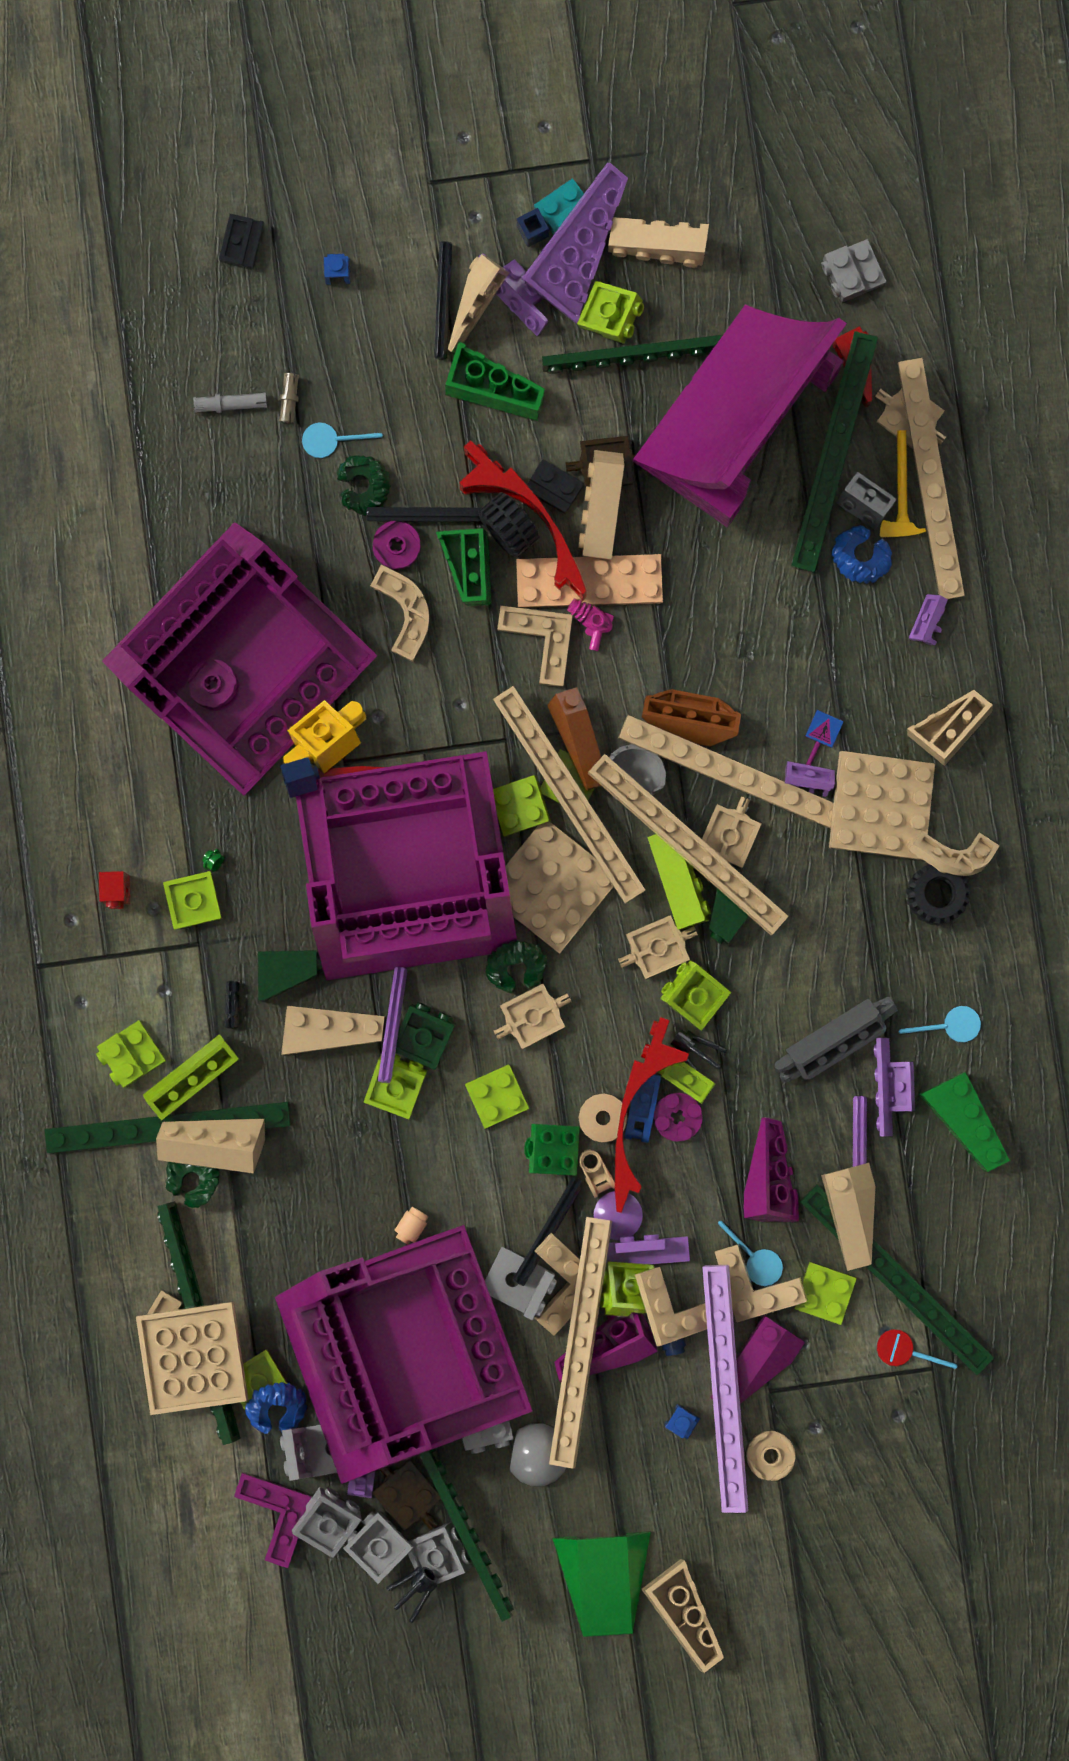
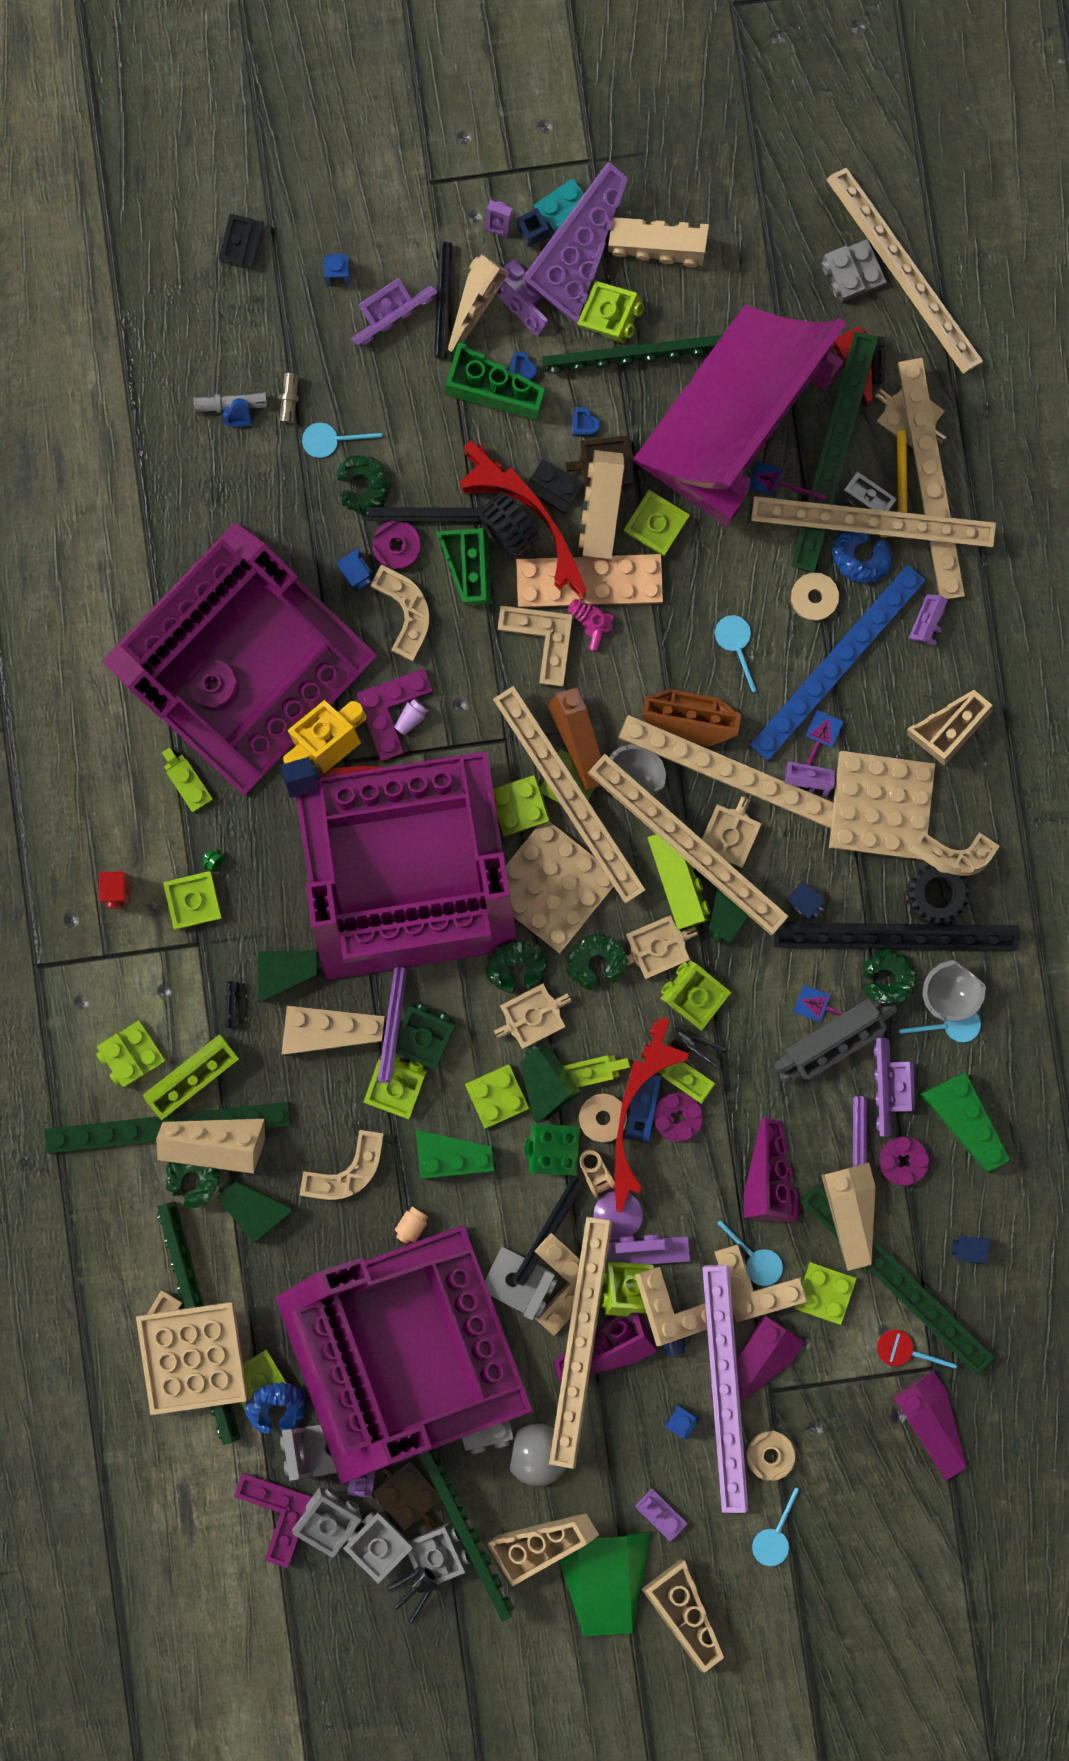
none -> lime hinge [162,747,213,813]
none -> dark green slope [216,1181,293,1243]
none -> blue tile [223,398,251,427]
none -> tan plate [299,1130,384,1200]
none -> blue window [337,548,372,590]
none -> medium lavender bracket [351,278,437,345]
none -> magenta plate [356,669,433,762]
none -> lavender cone [394,699,428,735]
none -> green wedge [416,1130,495,1179]
none -> medium lavender plate [485,200,513,238]
none -> tan wedge [486,1513,599,1587]
none -> blue tile [509,351,537,381]
none -> dark green slope [520,1045,581,1124]
none -> lime hinge [563,1055,630,1088]
none -> dark green piece [566,933,628,990]
none -> blue tile [572,407,600,436]
none -> lime plate [623,490,690,557]
none -> medium lavender plate [635,1488,687,1542]
none -> medium azure piece [715,615,756,693]
none -> piece [749,461,826,500]
none -> blue plate [749,564,926,762]
none -> tan plate [751,496,996,547]
none -> medium azure piece [752,1487,799,1566]
none -> black plate [773,922,1020,950]
none -> dark blue brick [785,881,825,920]
none -> tan tile [791,573,839,621]
none -> piece [793,985,844,1022]
none -> tan plate [827,168,983,374]
none -> dark green piece [863,949,917,1004]
none -> black axle [871,336,885,384]
none -> magenta plate [879,1137,929,1186]
none -> magenta wedge [892,1370,967,1481]
none -> light grey cylinder [922,960,986,1021]
none -> dark blue brick [951,1235,990,1264]

